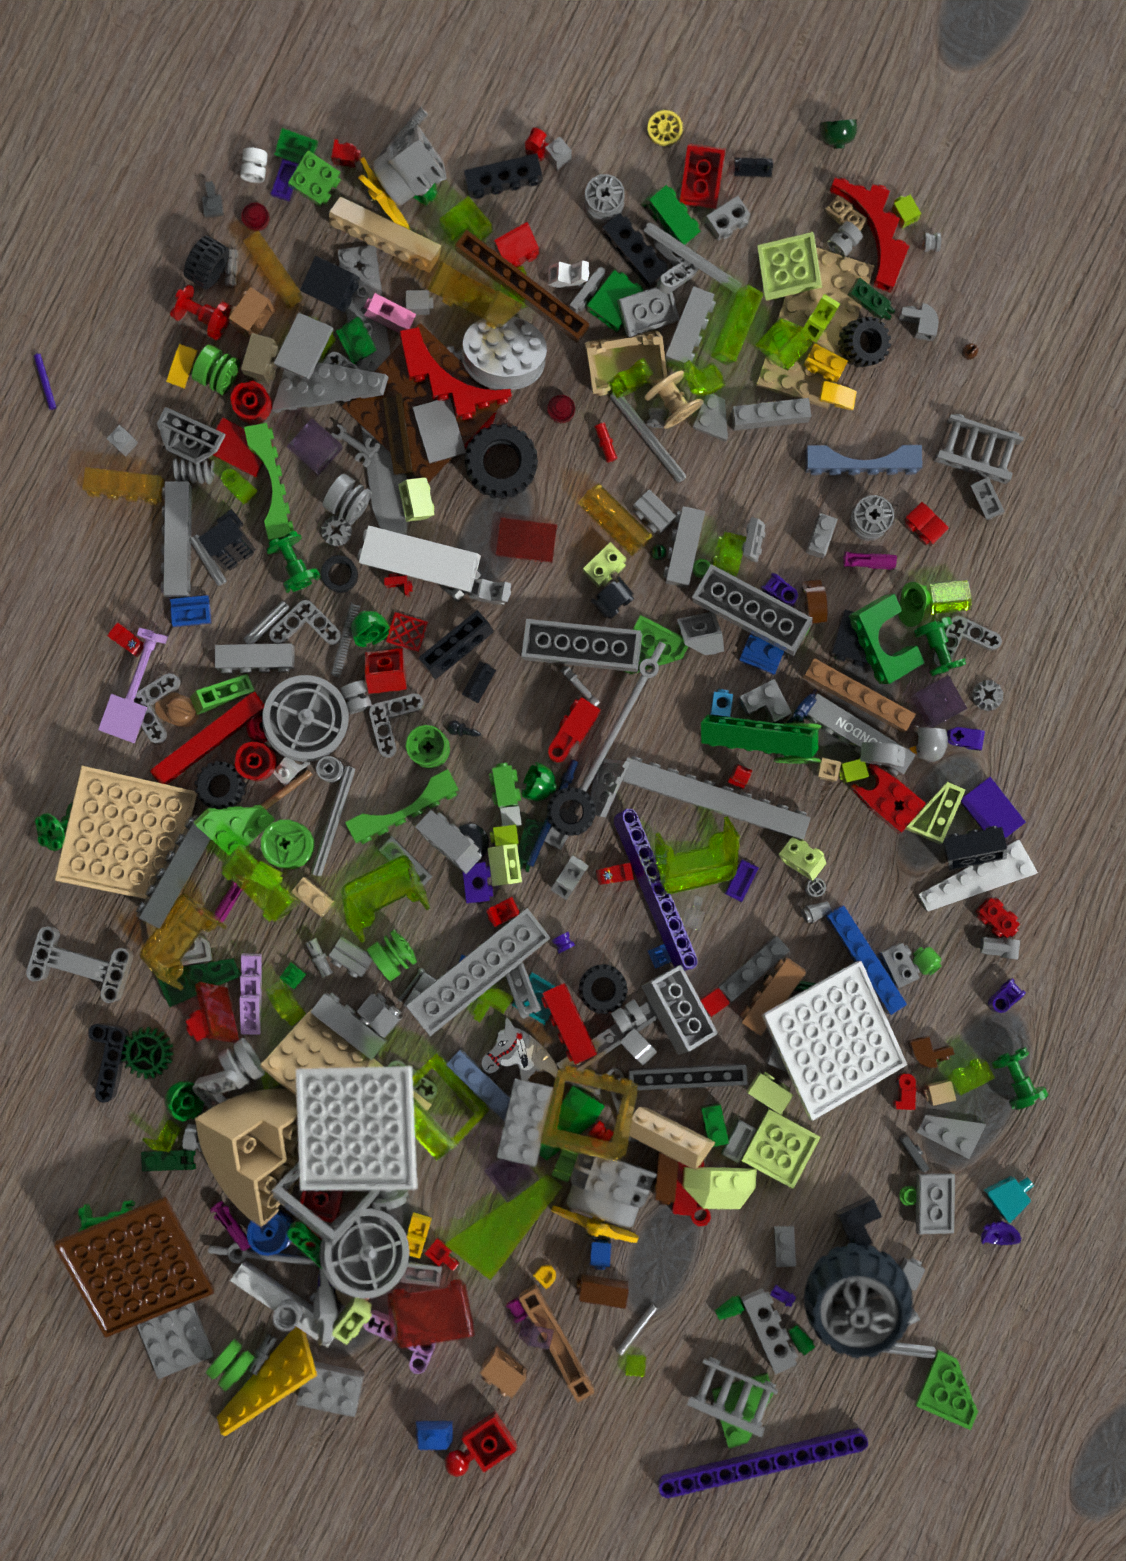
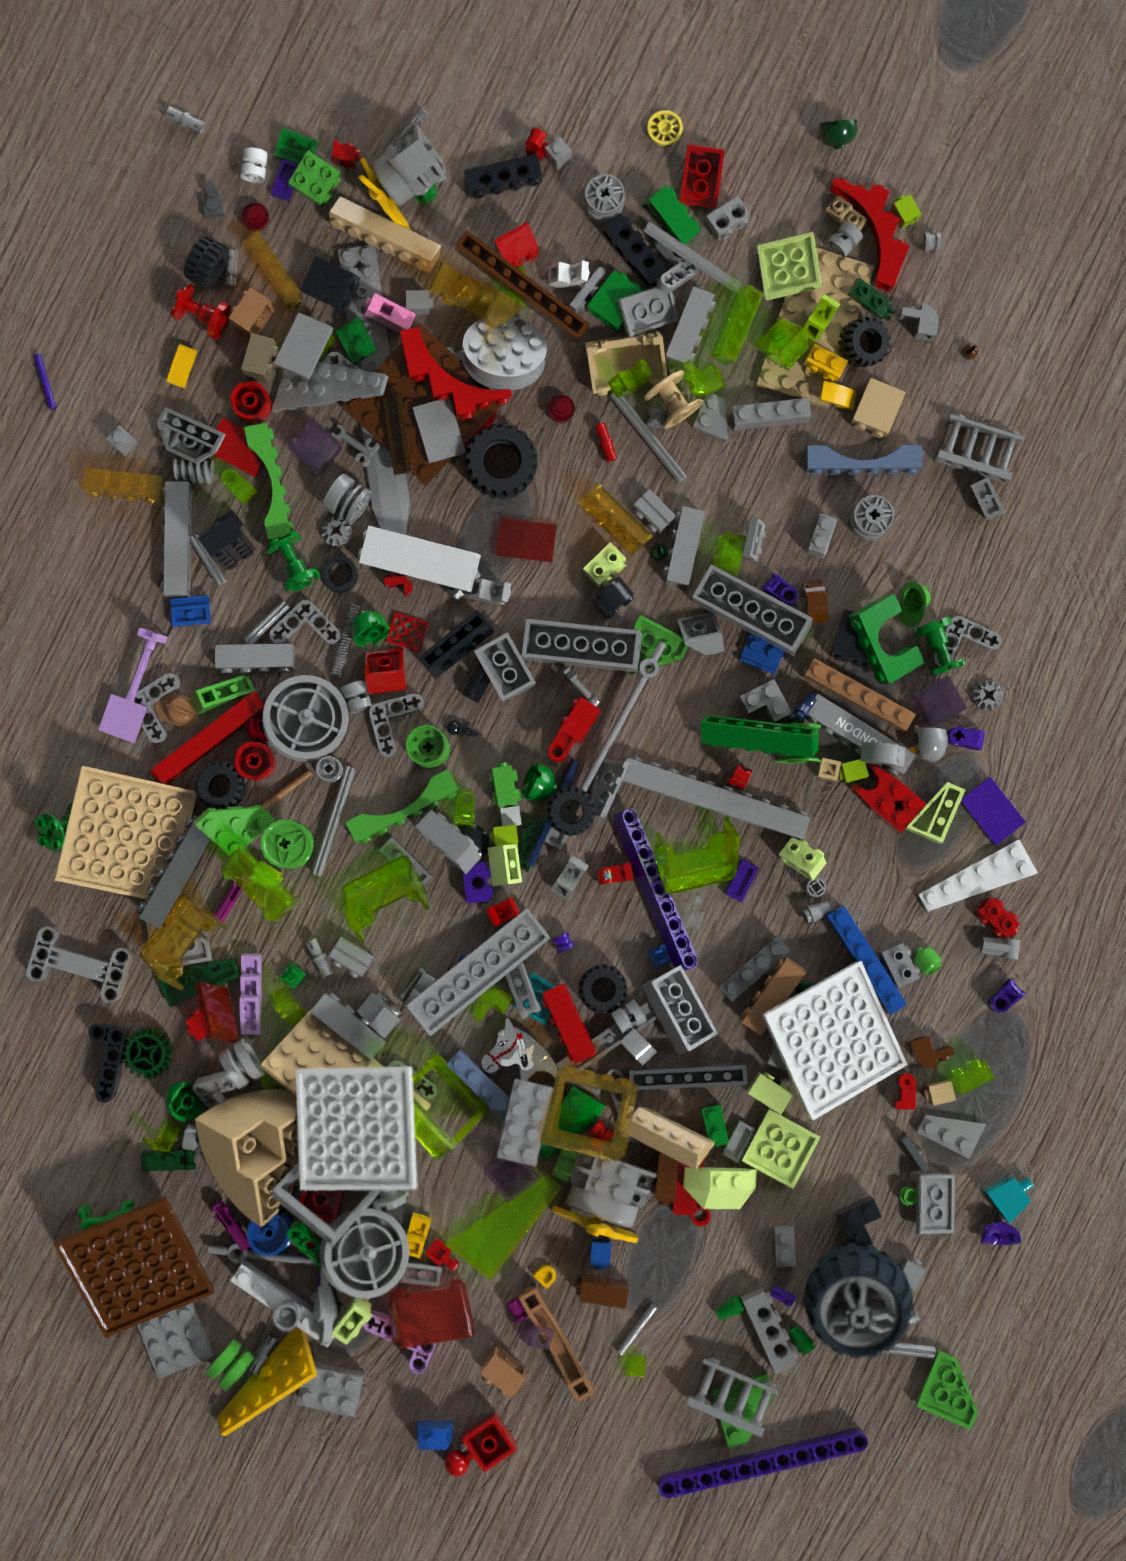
red leg [107,622,144,658] -> none
bright green wheel [192,344,240,395] -> none
white bracket [273,757,310,786] -> none
tan brick [291,877,335,917] -> none
bright green wheel [367,930,418,981] -> none
yellowish green brick [398,478,434,522] -> none
clear neon green brick [439,196,493,241] -> none
bright green plate [692,559,711,578] -> none
red brick [700,987,730,1017] -> none
dark azure brick [710,689,733,717] -> none
black hinge [734,157,773,177] -> none
magenta piece [843,551,897,570] -> none
red brick [904,502,949,546] -> none
clear neon green brick [929,580,972,614] -> none
black brick [944,826,1007,870] -> none
green piece [992,1047,1048,1110] -> none
none -> light grey pin [166,106,206,133]
none -> clear neon green piece [454,791,476,828]
none -> light grey slope [474,632,536,701]
none -> tan brick [851,378,906,438]

